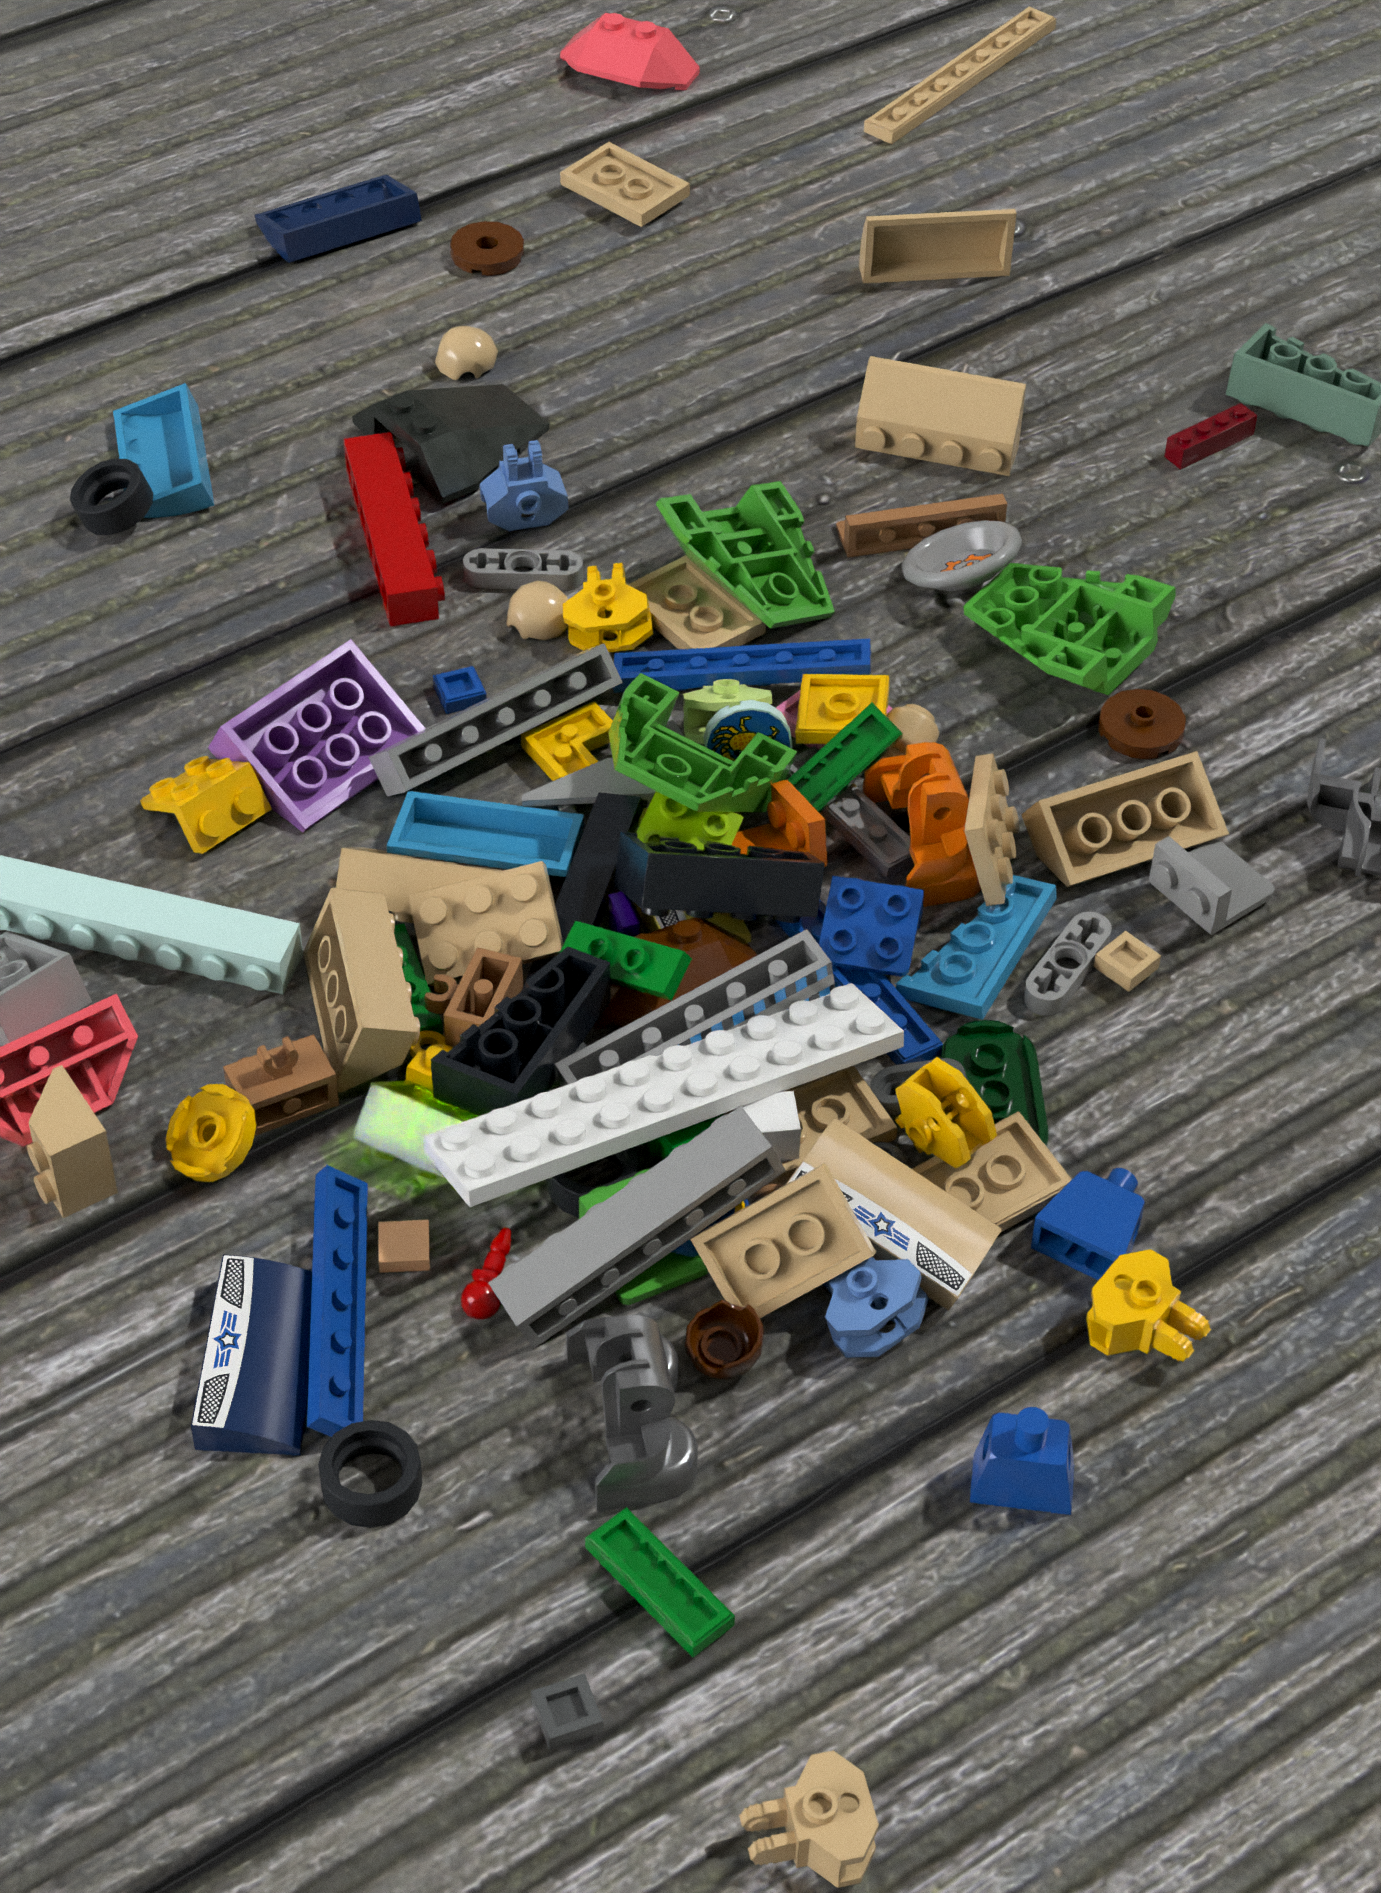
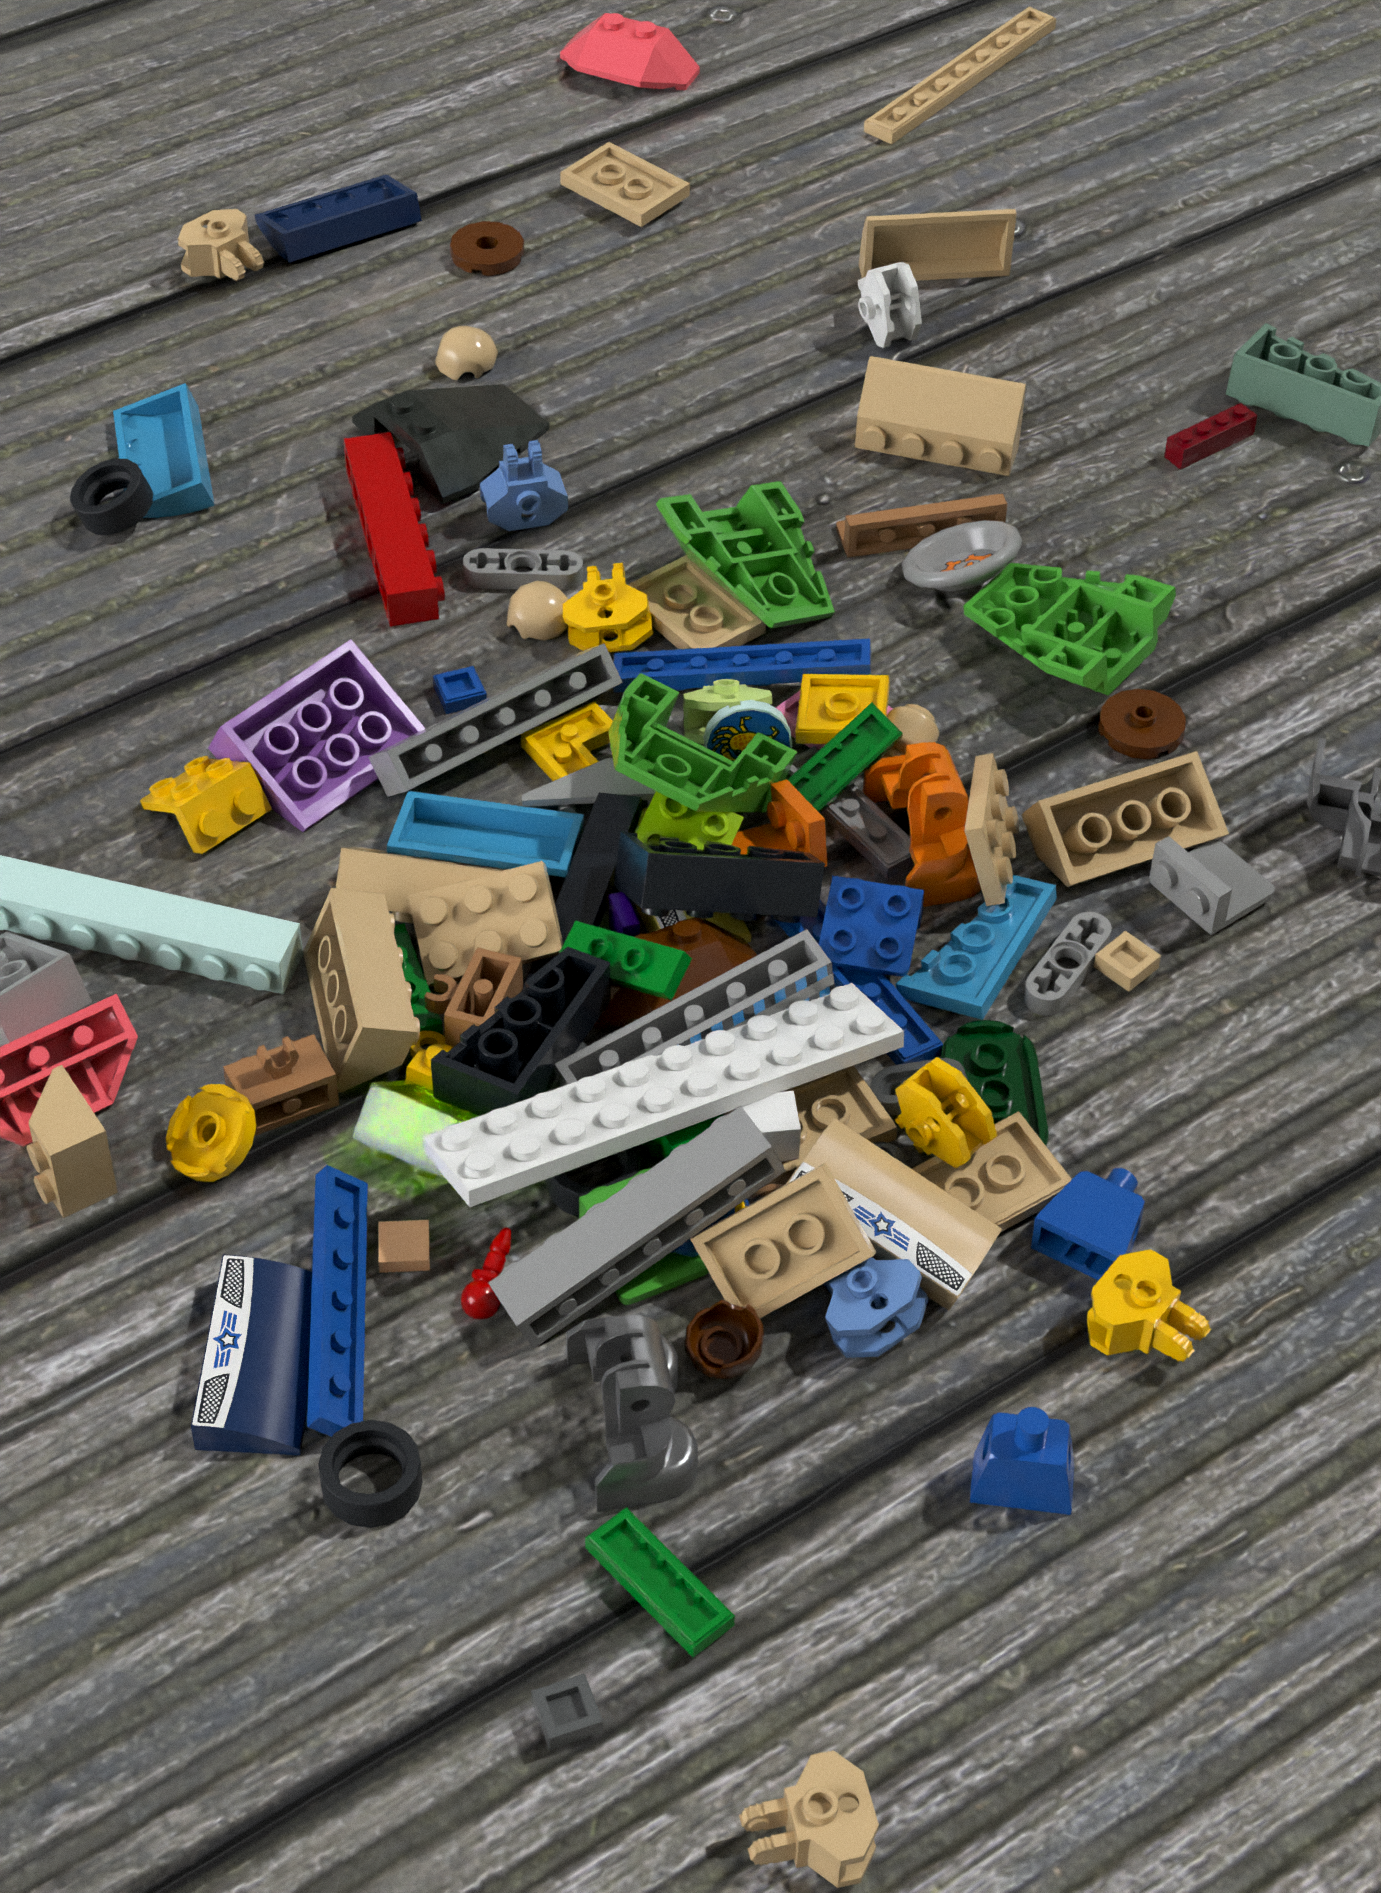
none -> tan hinge [178,209,264,281]
none -> white hinge [858,262,922,348]

